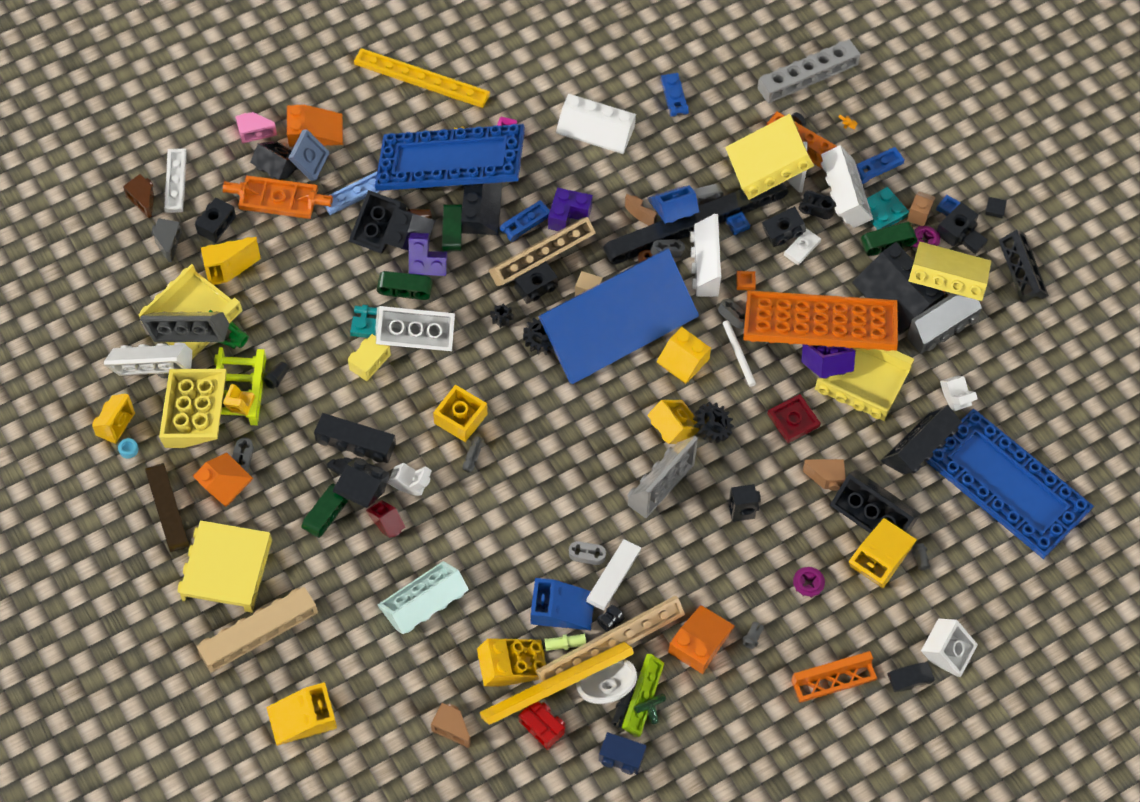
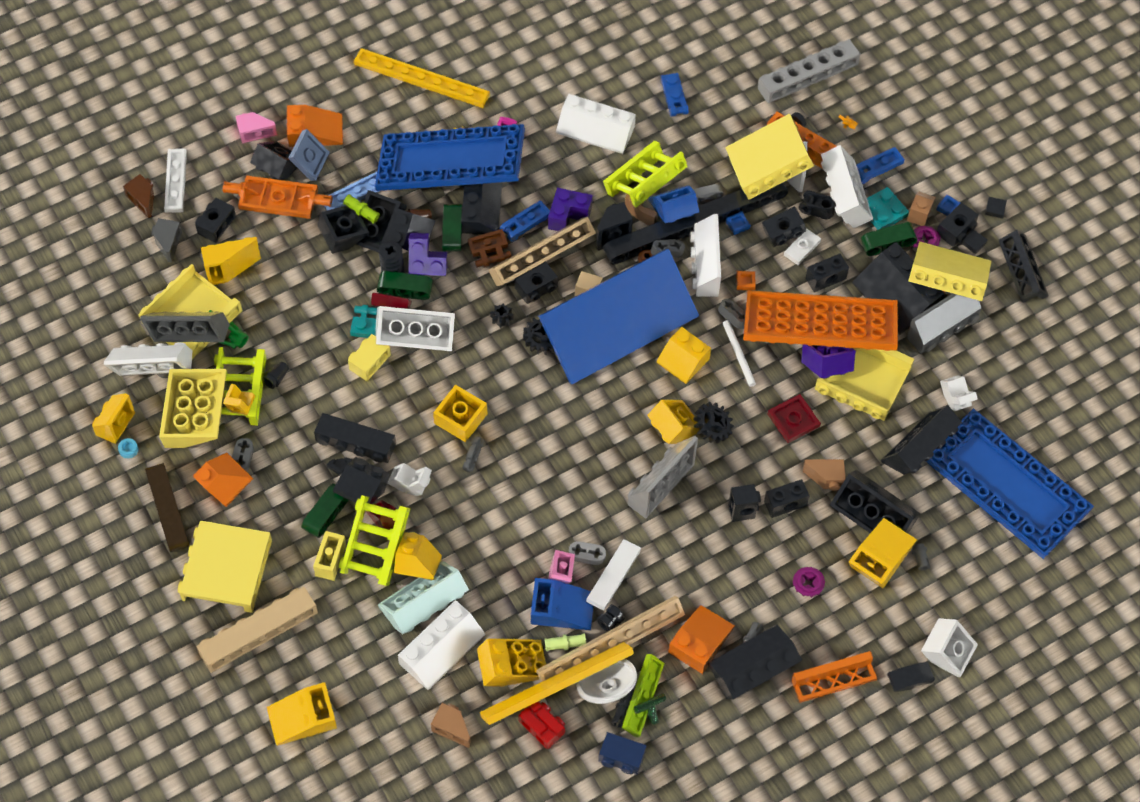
none -> light yellow brick [313,531,346,581]
none -> black slope [317,206,369,254]
none -> neon yellow fence [339,495,411,586]
none -> lime pin [343,194,380,224]
none -> dark red slope [371,292,412,309]
none -> black piece [379,241,404,273]
none -> yellow slope [394,532,442,580]
none -> white slope [398,600,485,690]
none -> reddish brown plate [467,229,512,268]
none -> bright pink slope [549,550,575,584]
none -> black slope [596,202,633,251]
none -> neon yellow fence [603,140,688,208]
none -> black slope [708,625,803,700]
none -> black brick [764,479,810,518]
none -> black brick [805,254,849,293]

